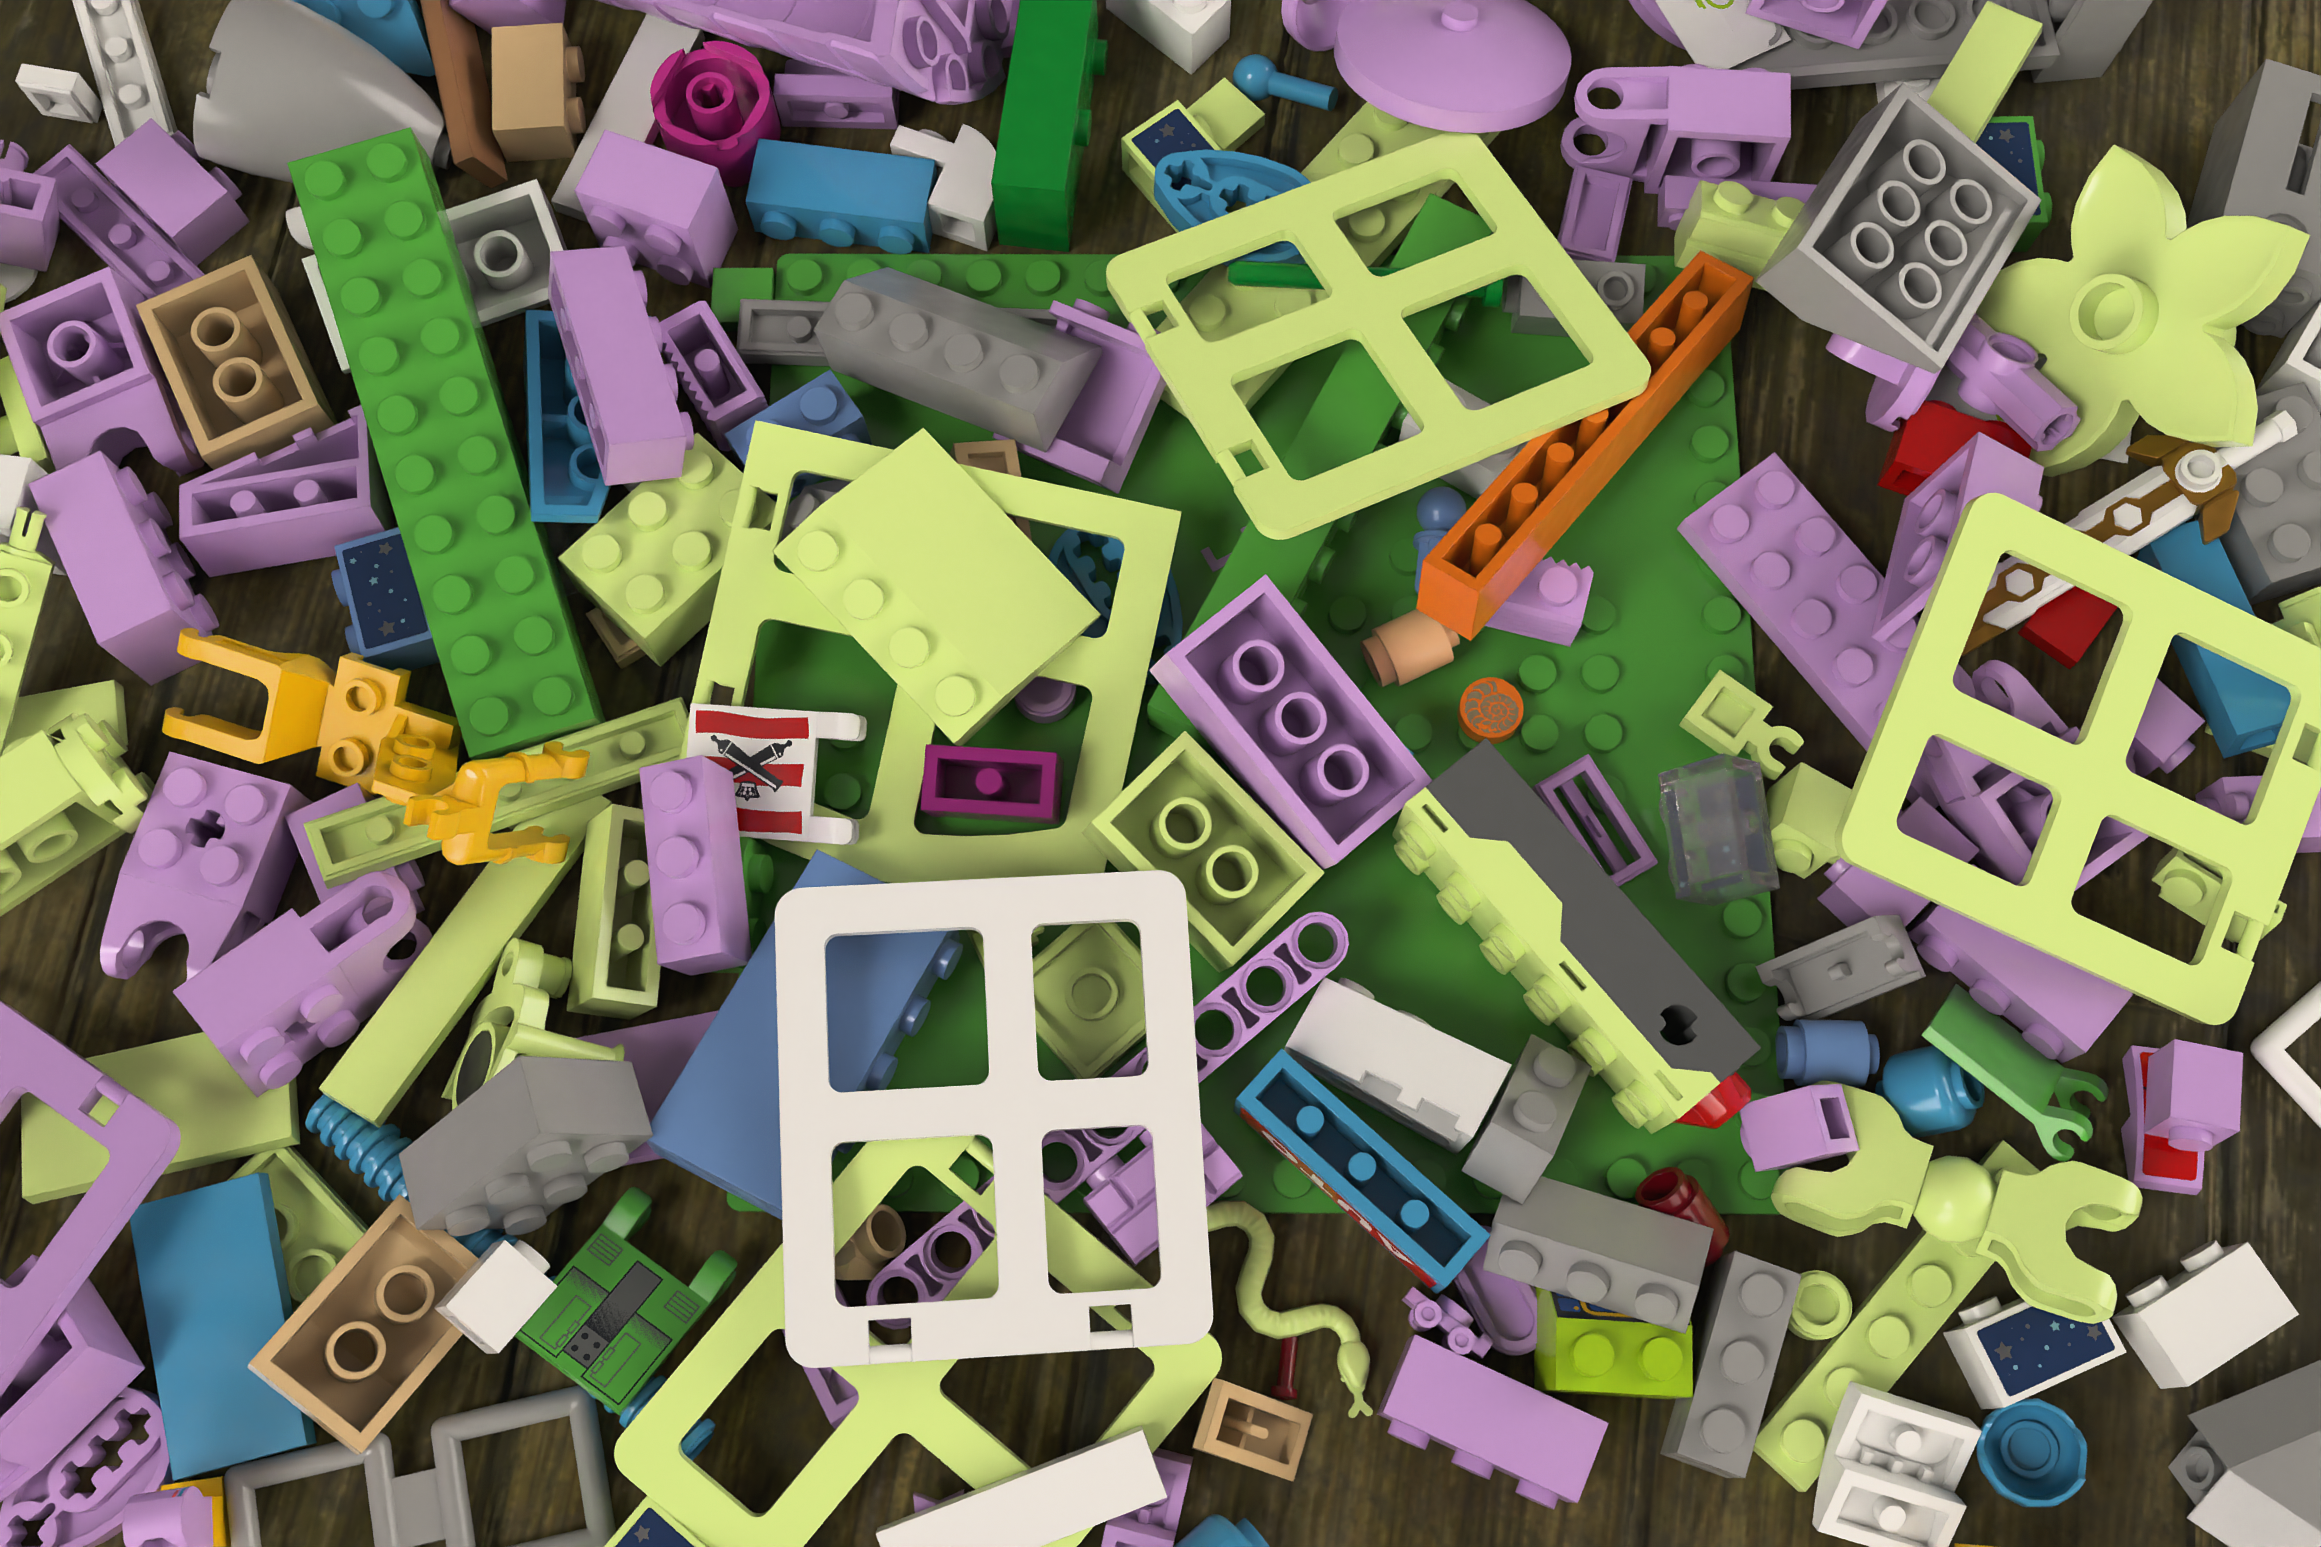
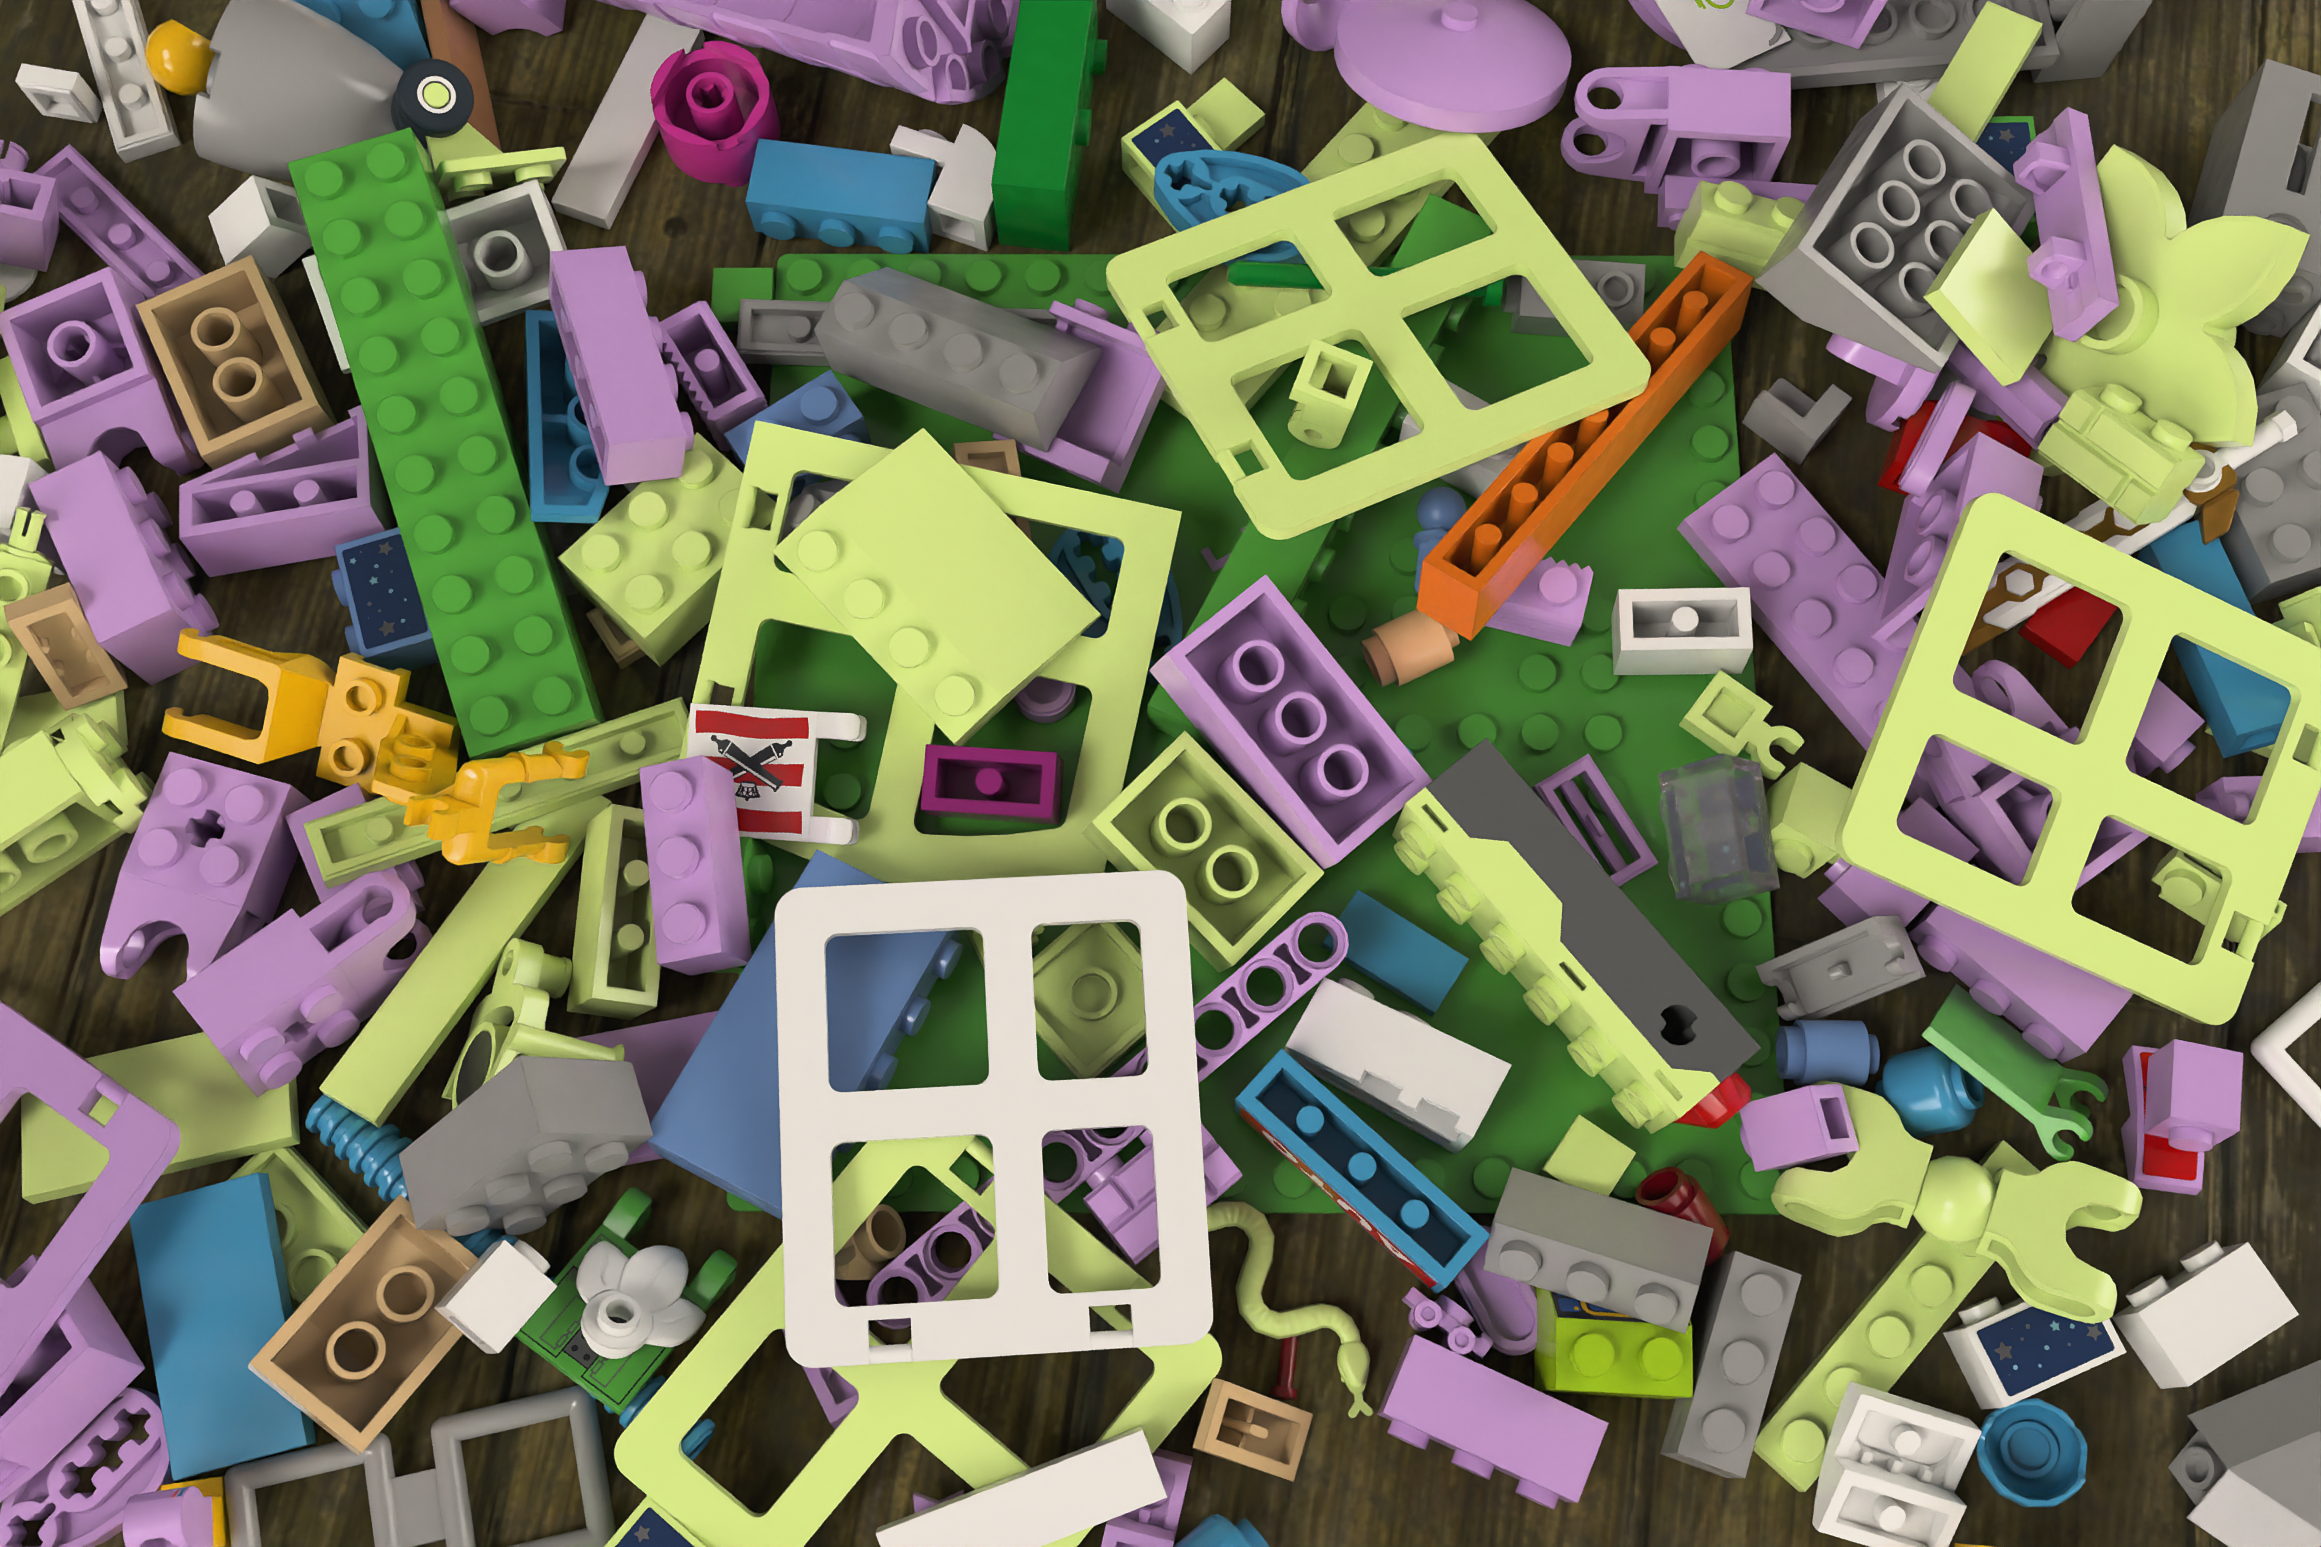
lavender brick [95,118,250,266] -> none
tan brick [491,23,586,162] -> none
lavender brick [574,130,738,289] -> none
lavender panel [773,59,901,129] -> none
dark azure bar [1232,54,1338,111] -> none
orange tile [1457,677,1524,744] -> none
light grey brick [1461,1034,1592,1205] -> none
lavender tile [1557,165,1633,262] -> none
yellowish green tile [1787,1270,1852,1341] -> none
none -> tan tile [4,582,128,711]
none -> yellow piece [144,19,216,96]
none -> white brick [208,175,312,279]
none -> plate [391,59,567,204]
none -> white plate [576,1241,706,1359]
none -> yellowish green leg [1288,337,1373,449]
none -> dark azure tile [1322,889,1469,1017]
none -> yellowish green tile [1540,1114,1636,1197]
none -> white brick [1611,587,1753,675]
none -> light grey panel [1742,378,1853,466]
none -> lavender tile [1898,380,1976,498]
none -> yellowish green tile [1923,208,2053,387]
none -> lavender hinge [2013,107,2120,342]
none -> yellowish green brick [2037,383,2206,525]

